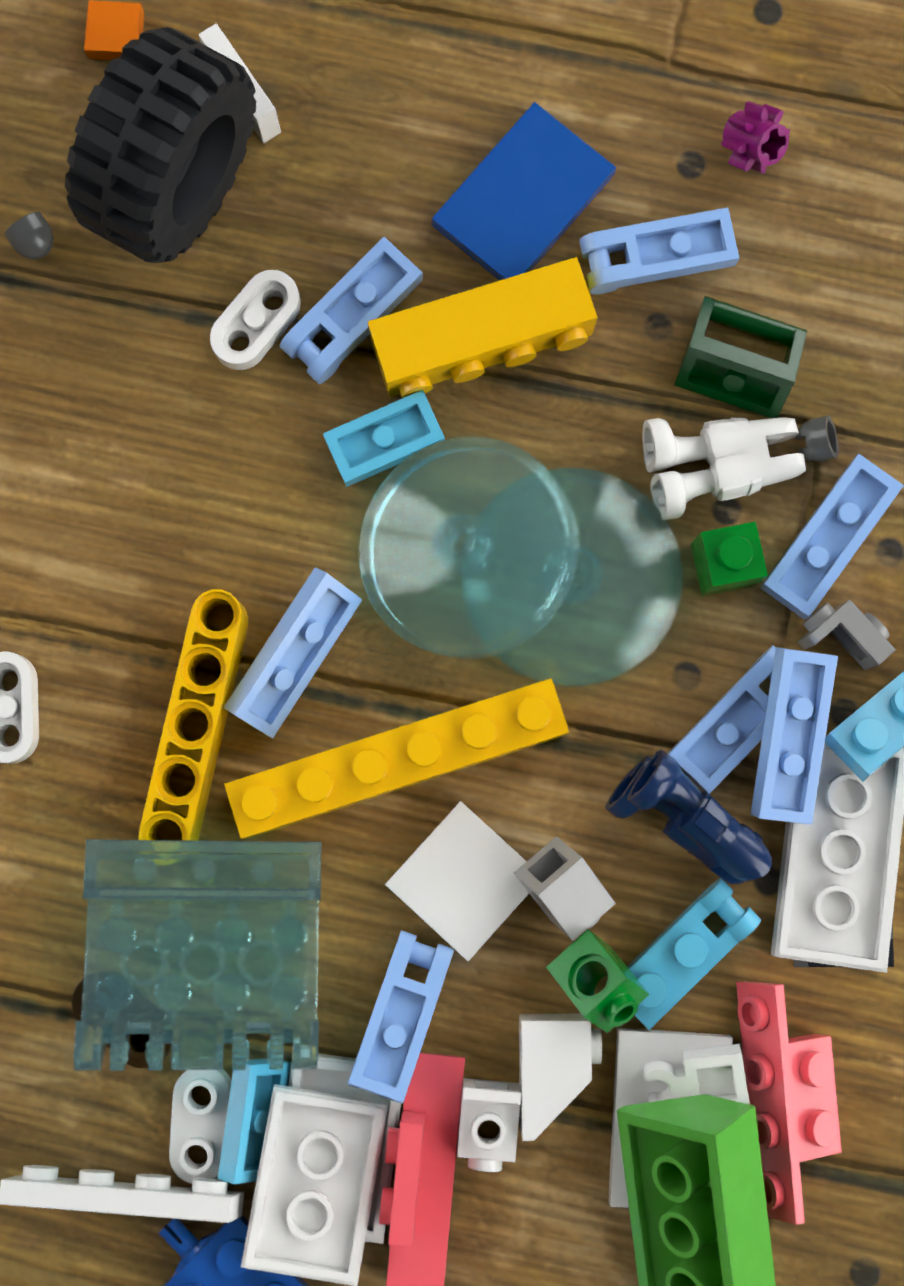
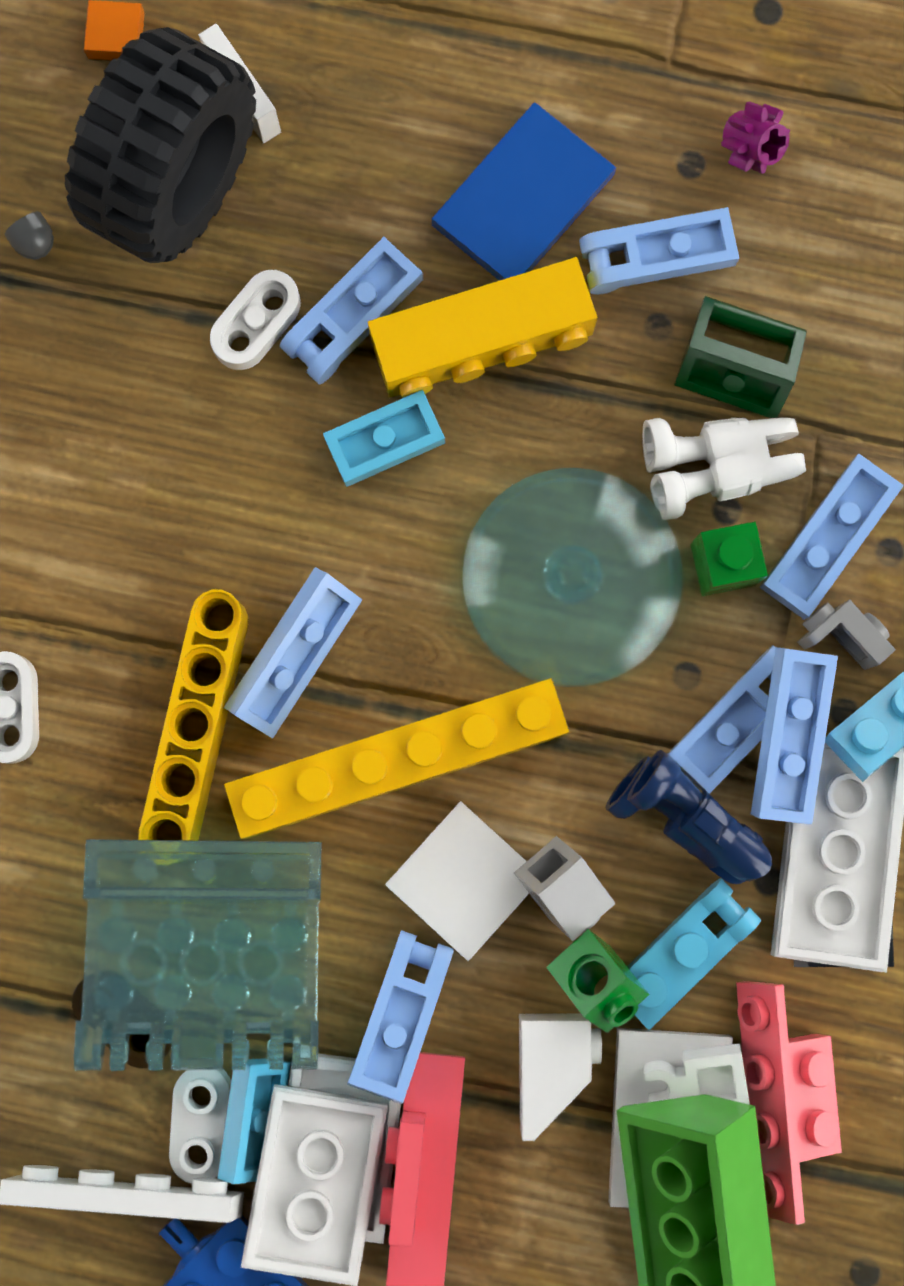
clear light blue dish [359,436,579,659] -> none
white brick [457,1078,522,1172] -> none
dark grey hinge [795,415,839,462] -> none

